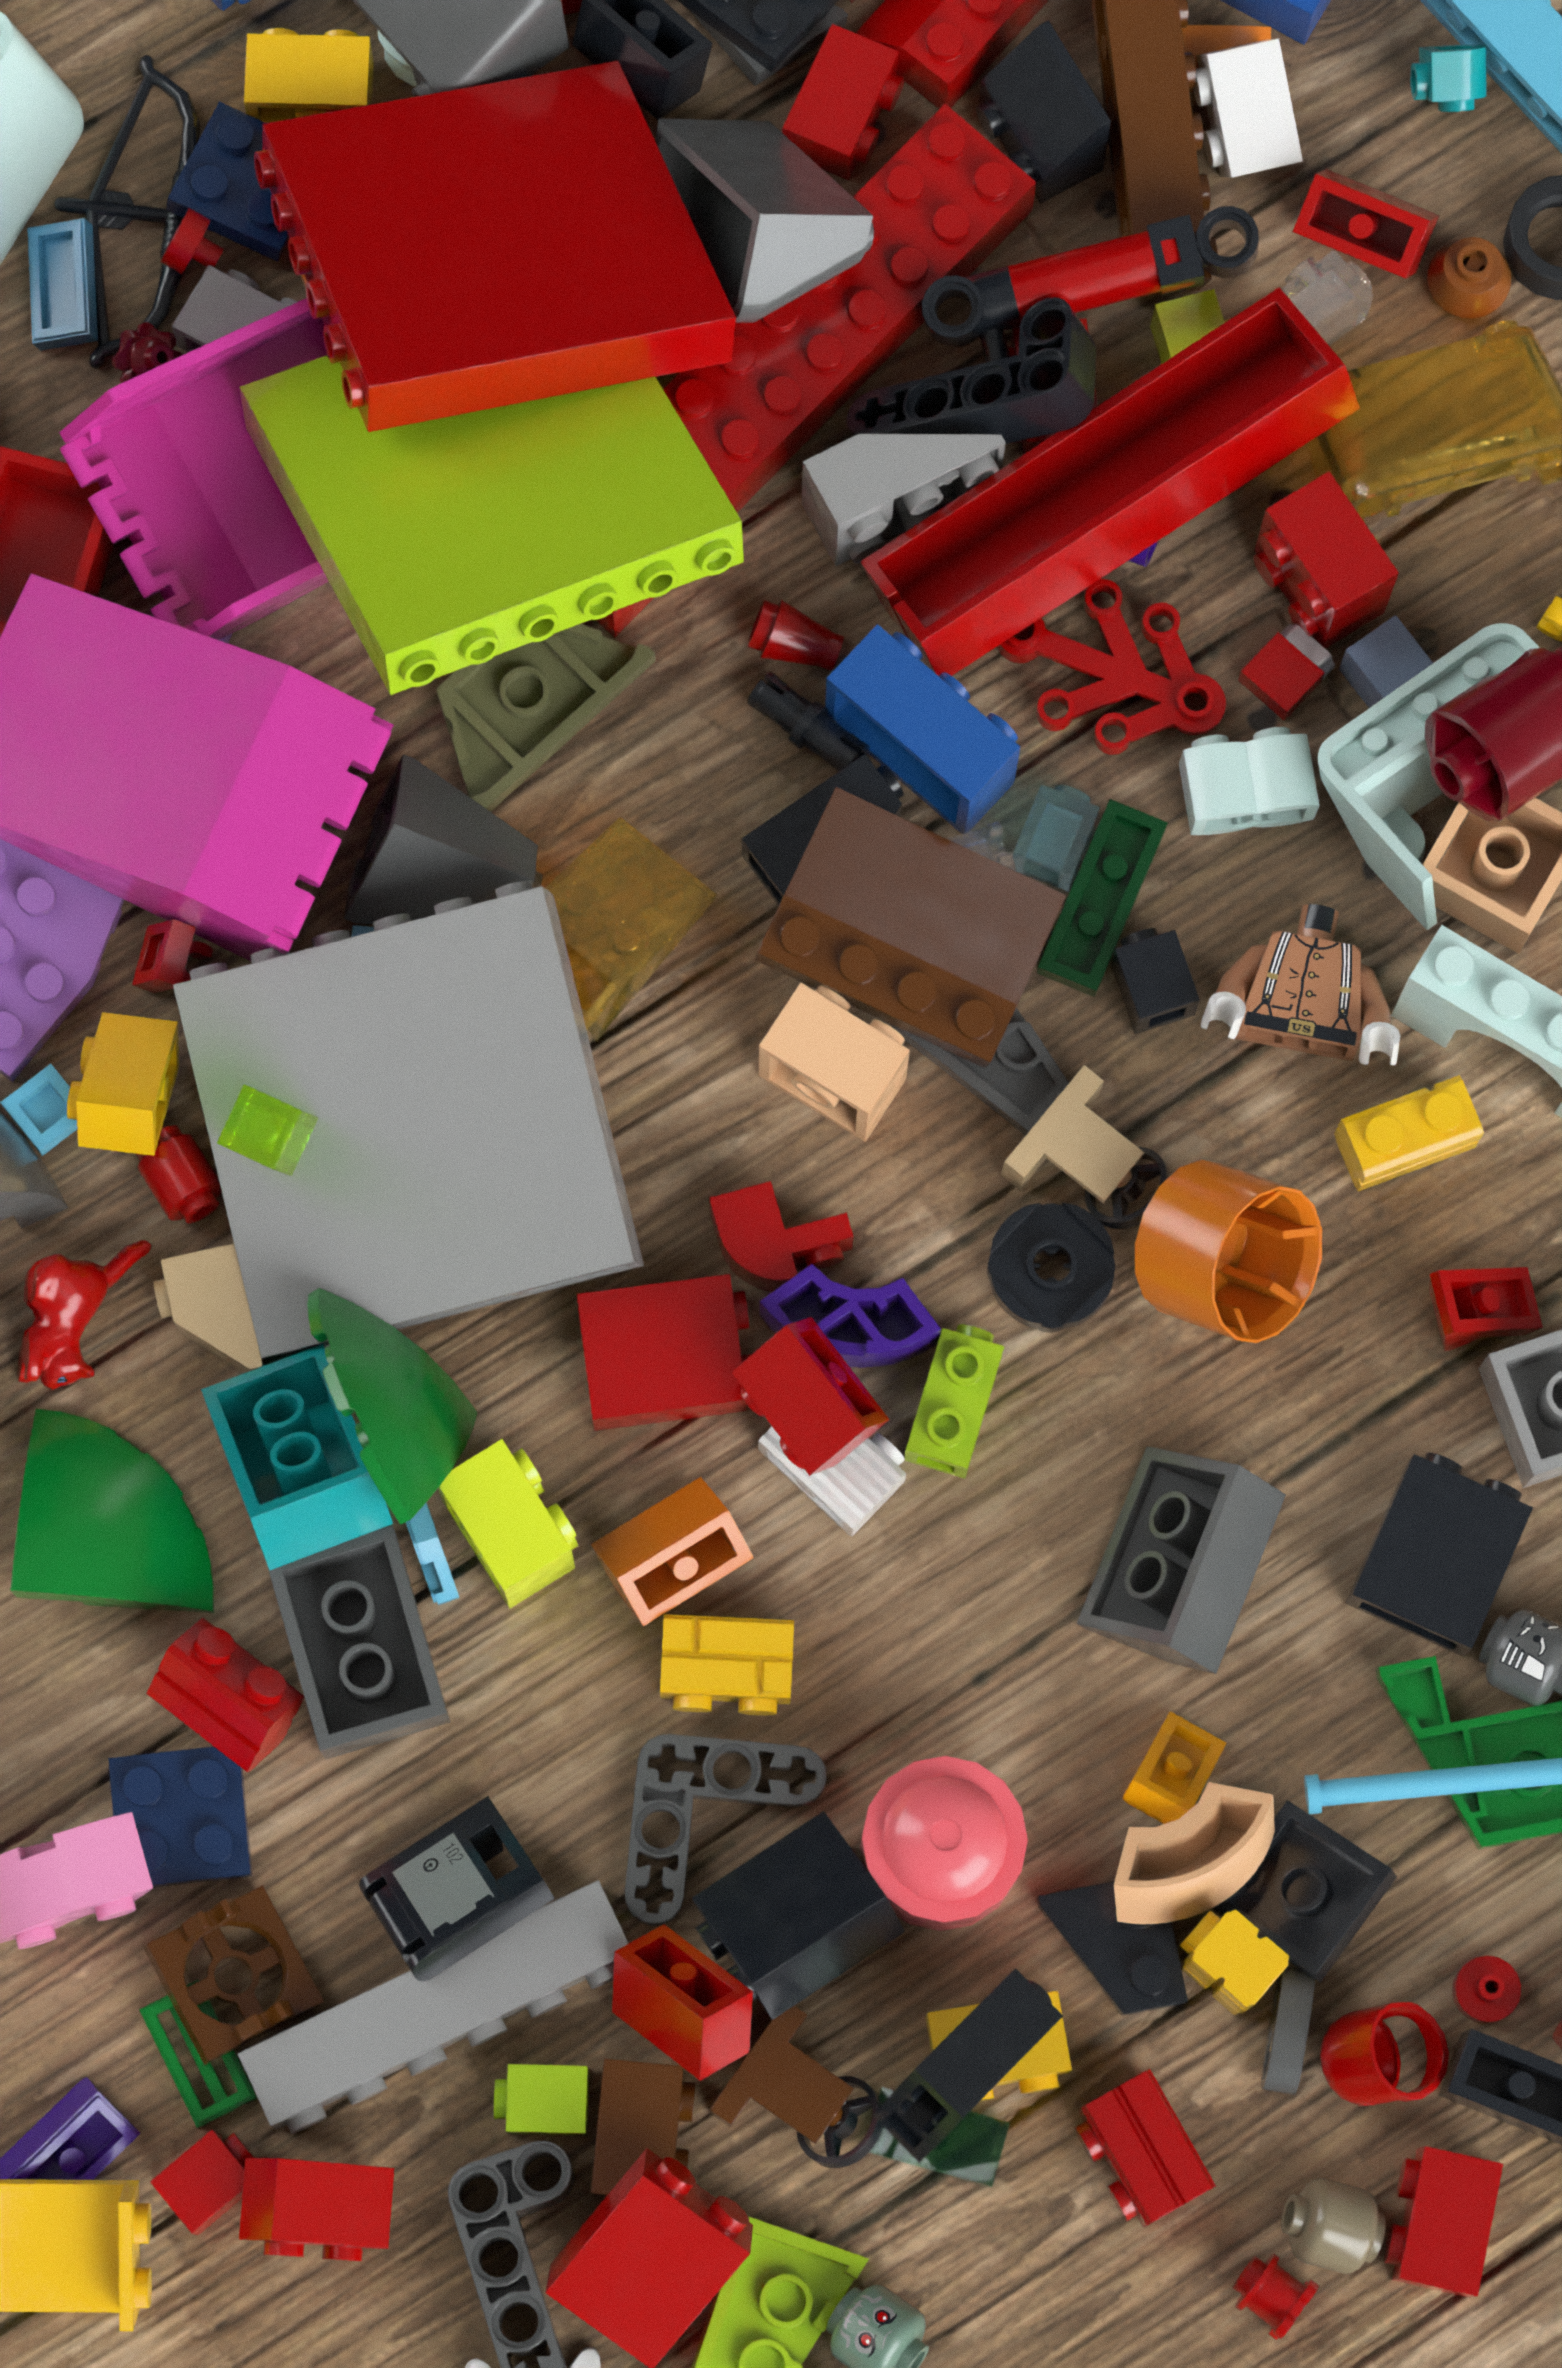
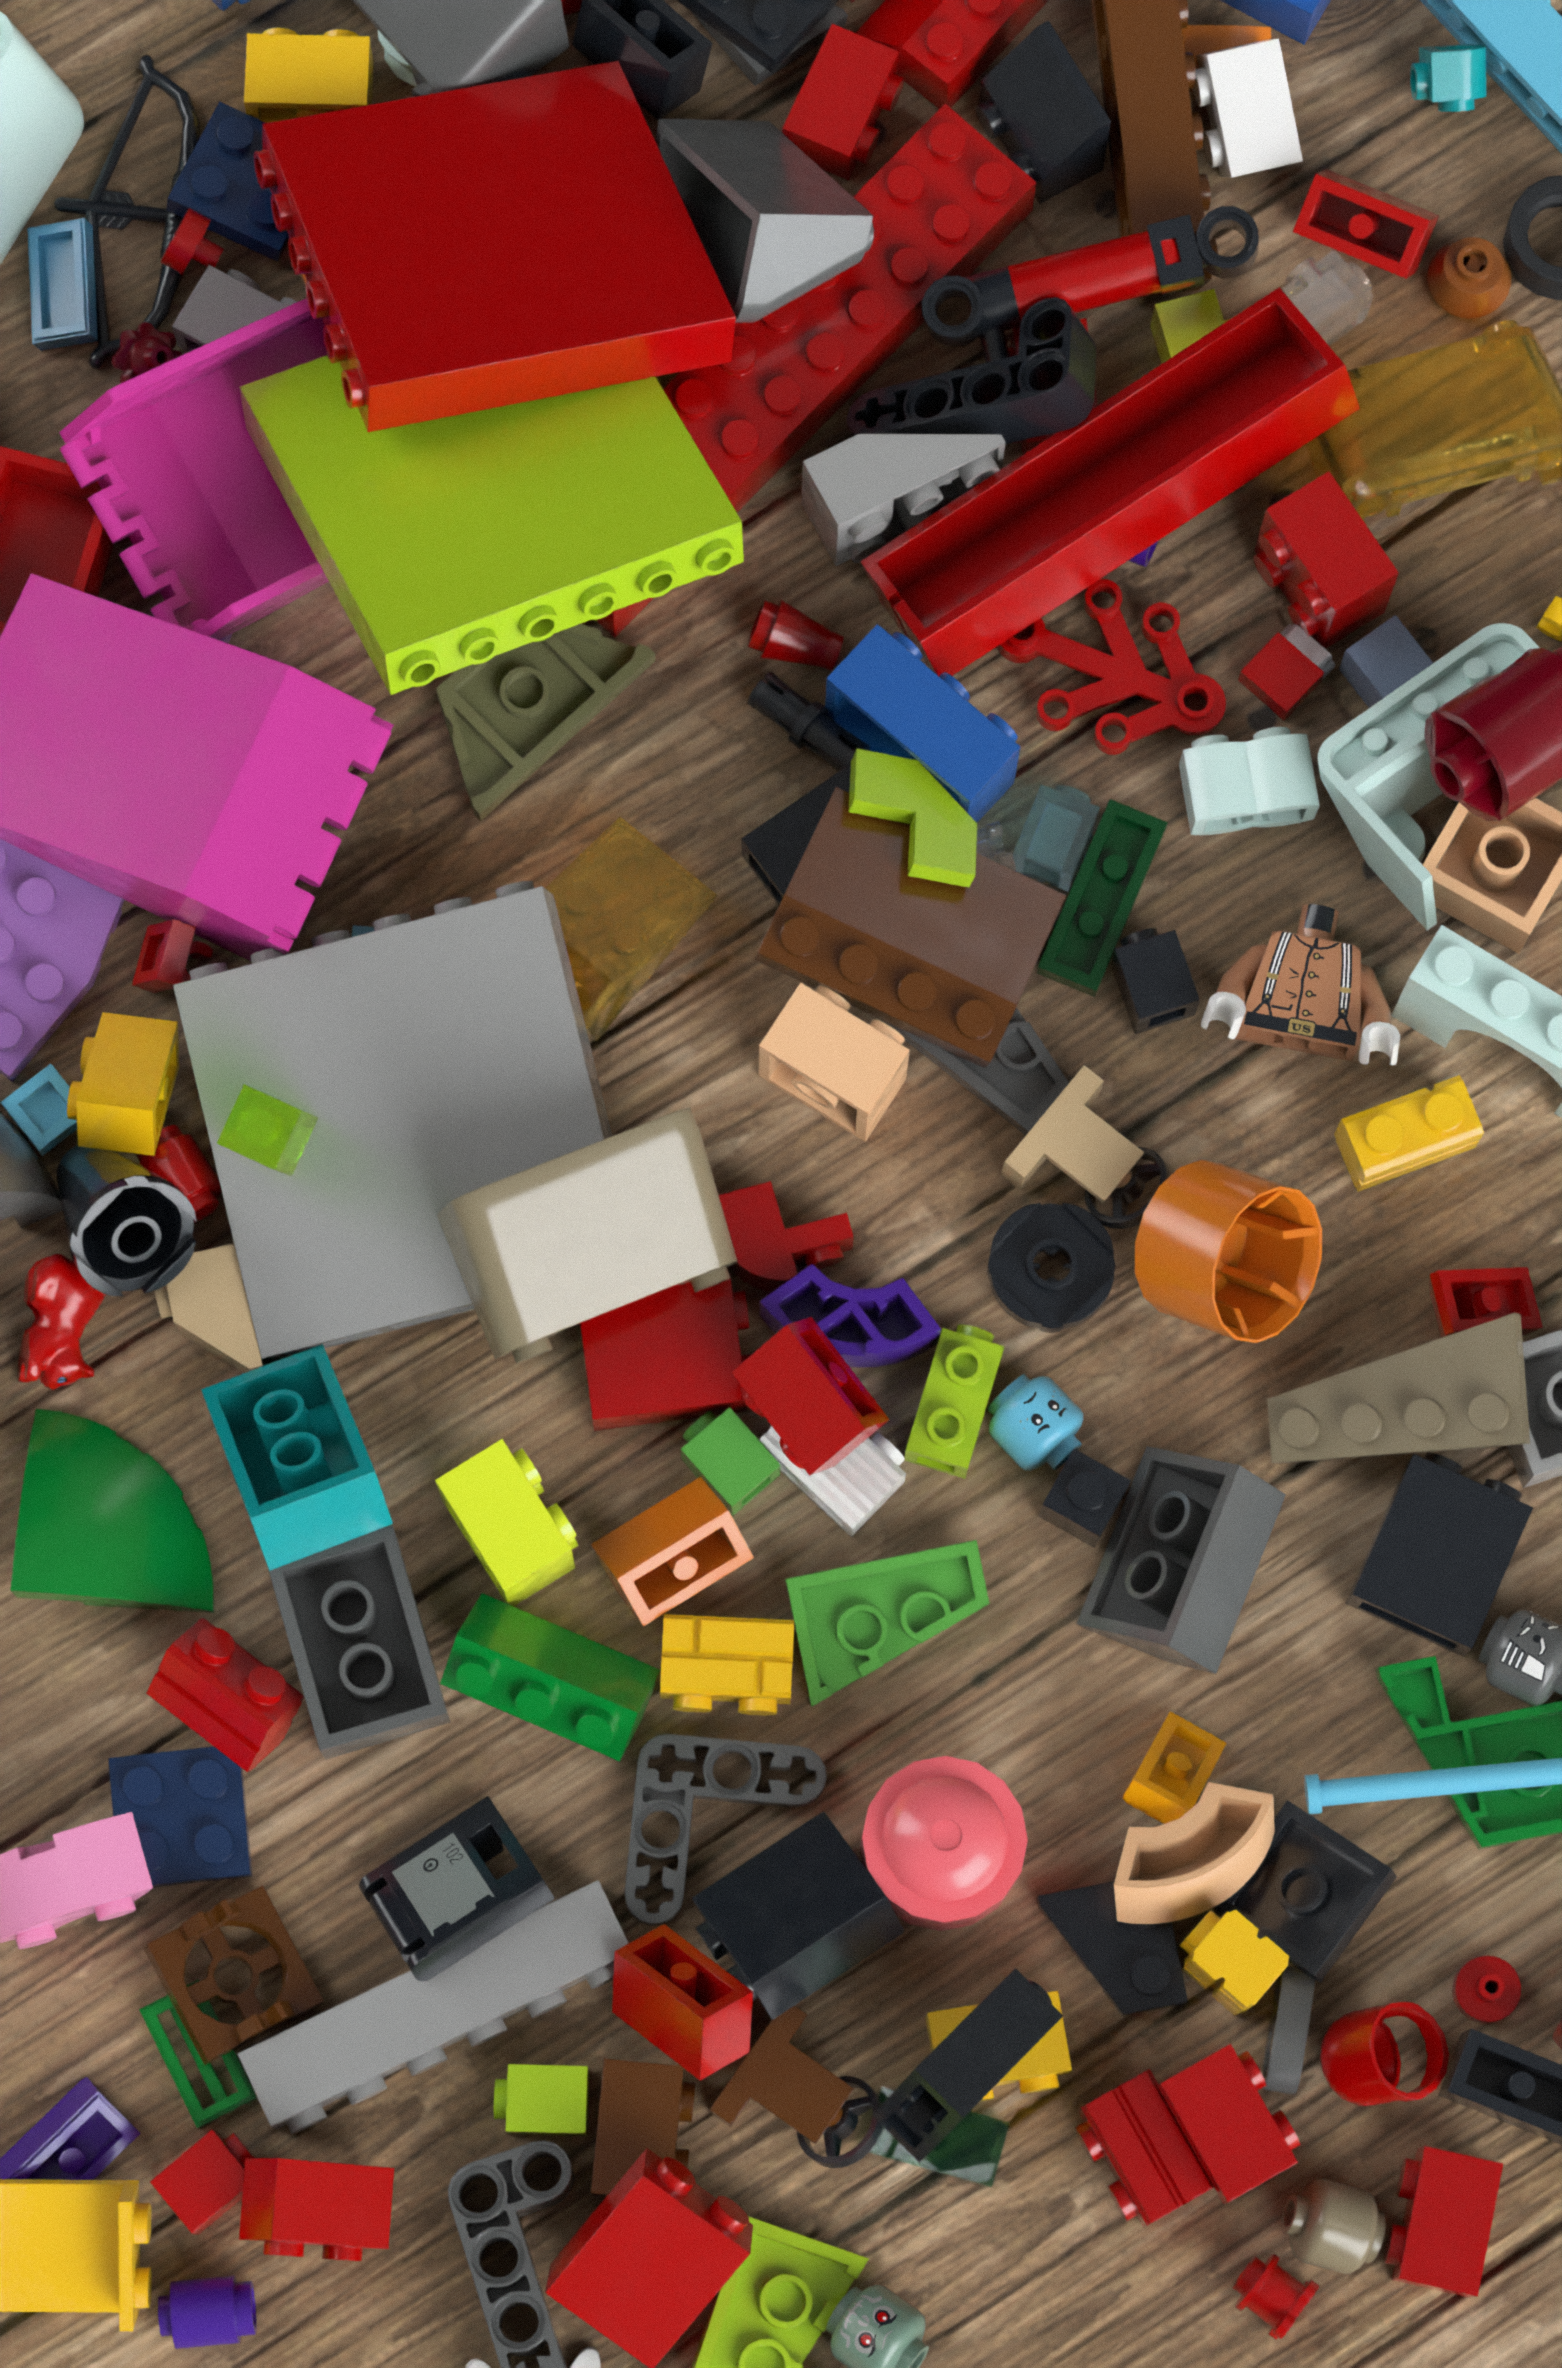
green brick [307,1288,478,1525] -> none
dark grey slope [344,754,543,924] -> none
medium azure tile [406,1502,460,1605] -> none
none -> black cone [57,1145,197,1296]
none -> dark purple brick [158,2275,257,2349]
none -> windscreen [437,1108,737,1364]
none -> green brick [440,1593,660,1762]
none -> bright green brick [681,1407,781,1517]
none -> bright green wing [785,1540,990,1707]
none -> lime tile [848,748,977,888]
none -> medium azure head [988,1374,1084,1471]
none -> black brick [1038,1449,1131,1548]
none -> red slope [1157,2043,1301,2204]
none -> dark tan wing [1267,1313,1530,1464]

